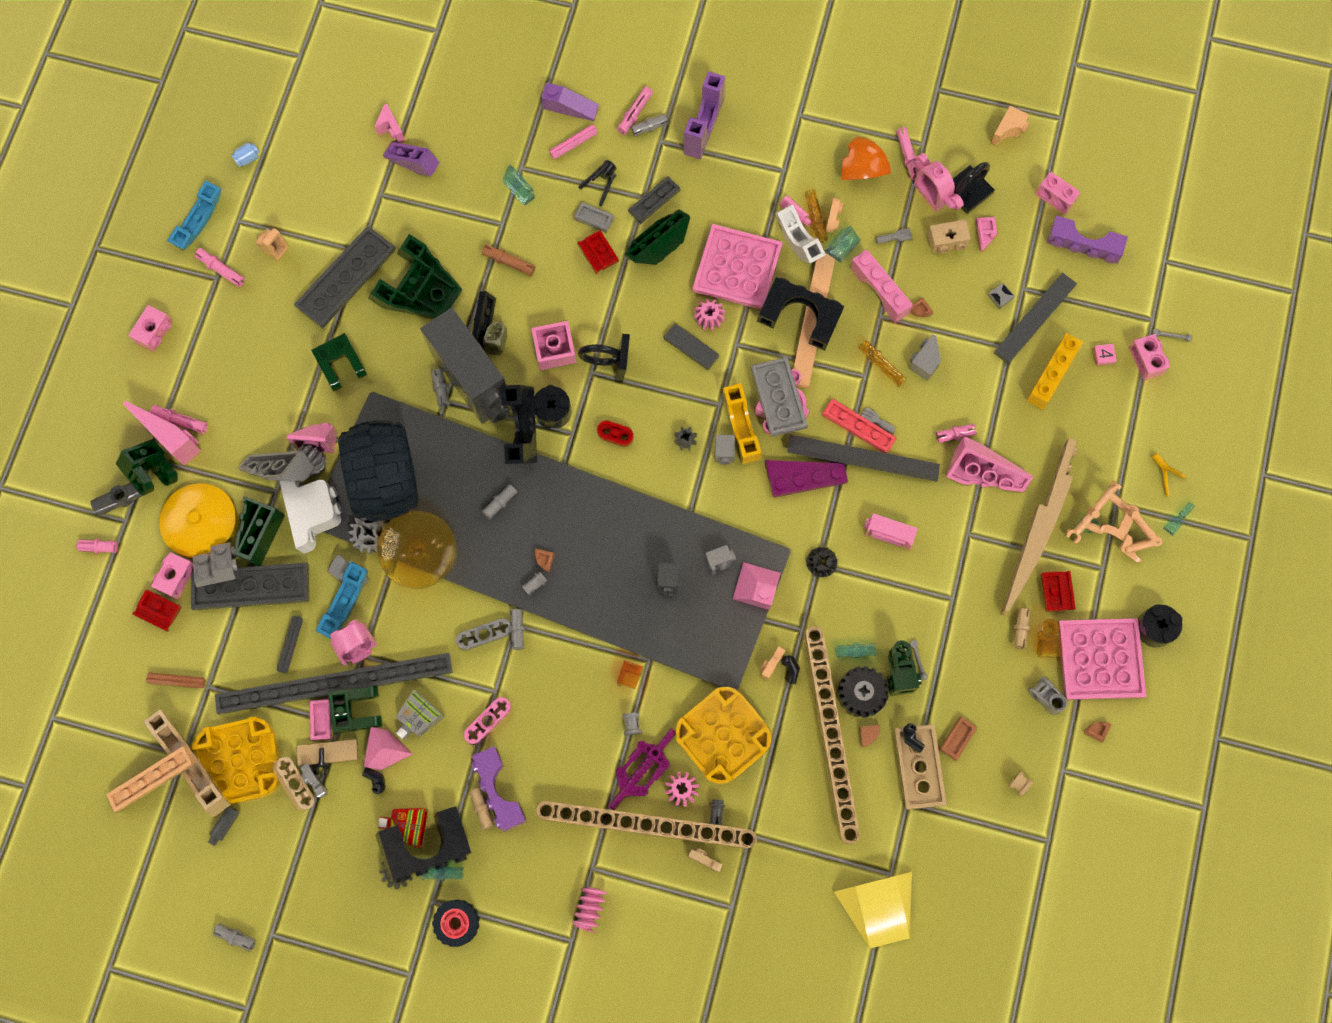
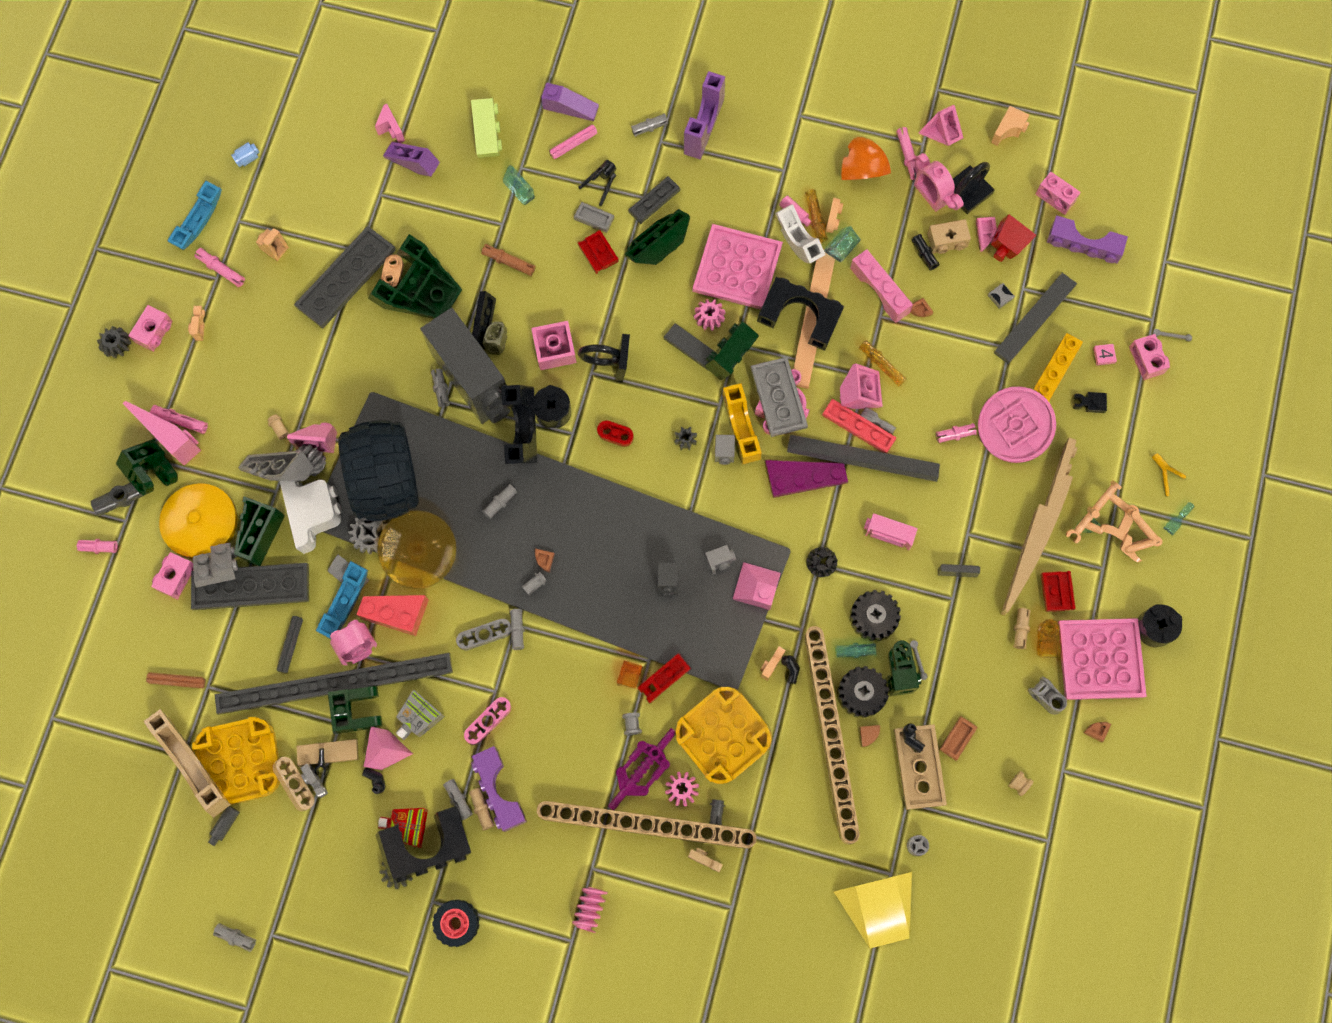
light nougat plate [106,745,196,812] -> none
red plate [132,589,182,632] -> none
bright pink tile [310,699,332,741] -> none
dark green brick [311,333,367,391] -> none
clear light blue pin [421,867,464,881] -> none
bright pink pin [617,86,653,135] -> none
light grey piece [876,228,912,244] -> none
light grey slope [909,334,941,381] -> none
bright pink wedge [946,436,1033,492] -> none
none -> dark grey gear [97,326,131,358]
none -> light nougat plate [188,306,205,341]
none -> tan pin [267,414,289,439]
none -> coral wedge [356,595,429,636]
none -> light nougat plate [381,255,404,289]
none -> light grey pin [443,779,473,820]
none -> yellowish green wedge [471,98,502,158]
none -> red plate [637,653,692,704]
none -> dark green wedge [704,321,759,380]
none -> bright pink slope [840,364,883,409]
none -> black wheel [850,590,901,641]
none -> light grey wheel [907,835,929,856]
none -> black pin [912,234,940,271]
none -> bright pink slope [919,105,963,146]
none -> dark grey tile [938,564,980,578]
none -> bright pink plate [978,387,1056,463]
none -> red torso [991,214,1036,262]
none -> black plate [1073,392,1107,413]

